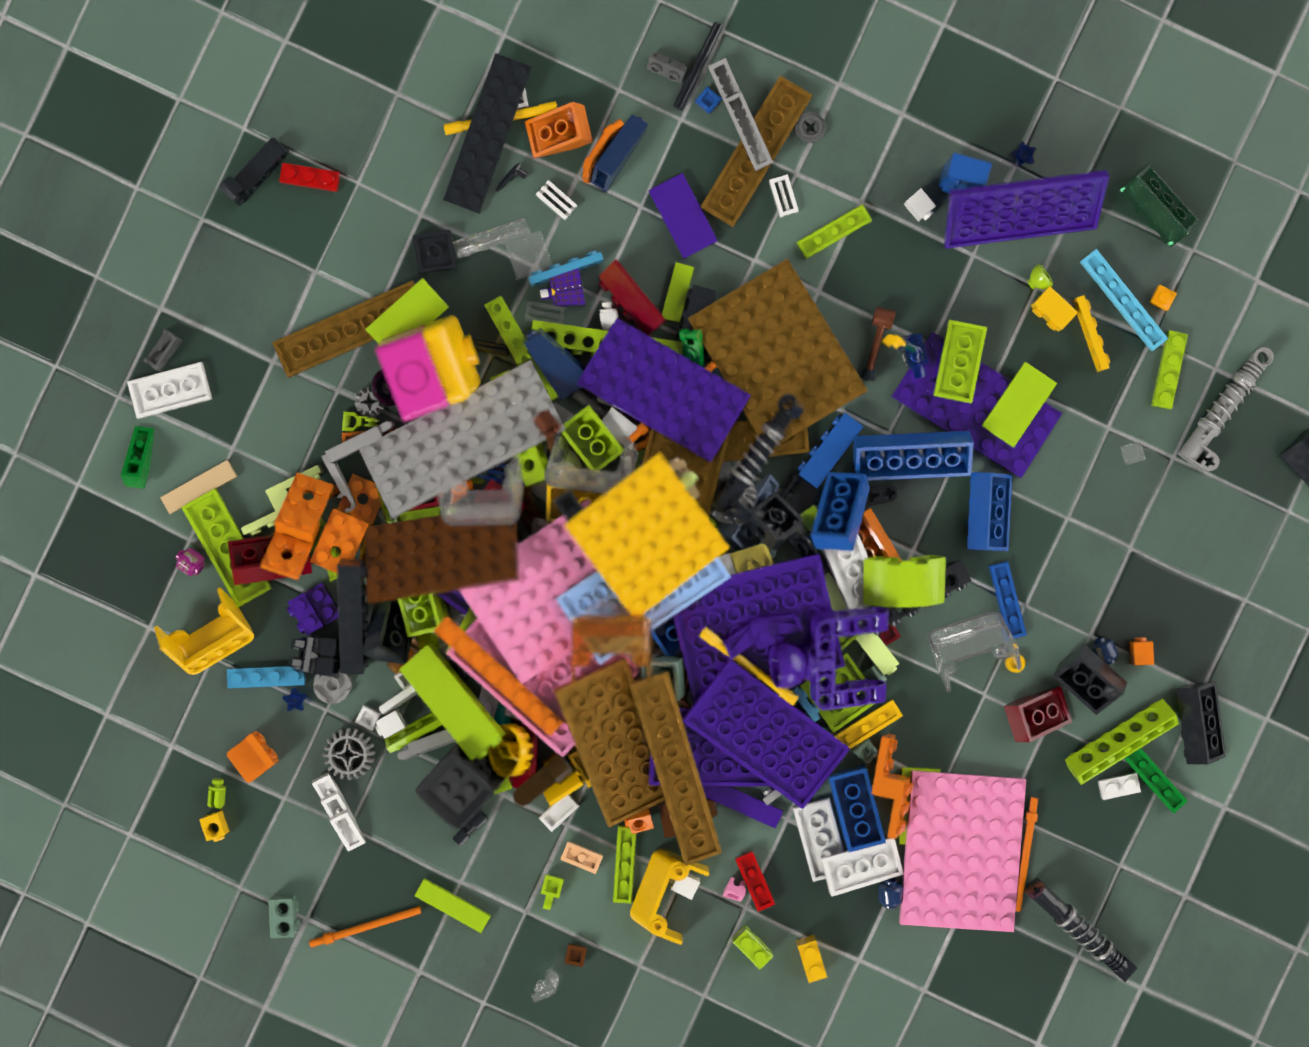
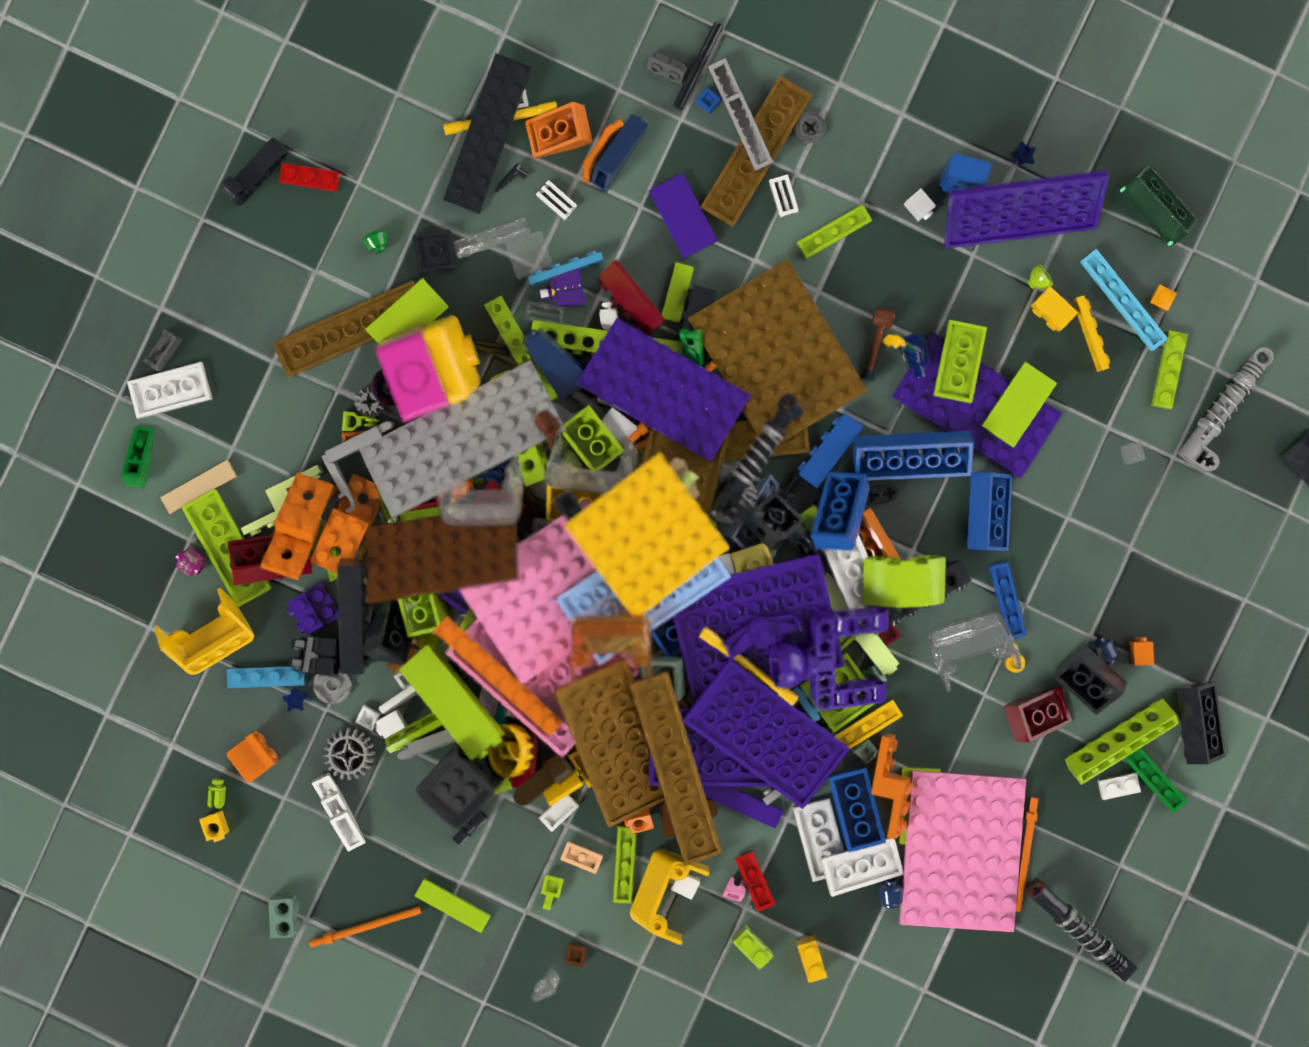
none -> green cone [363,230,388,254]

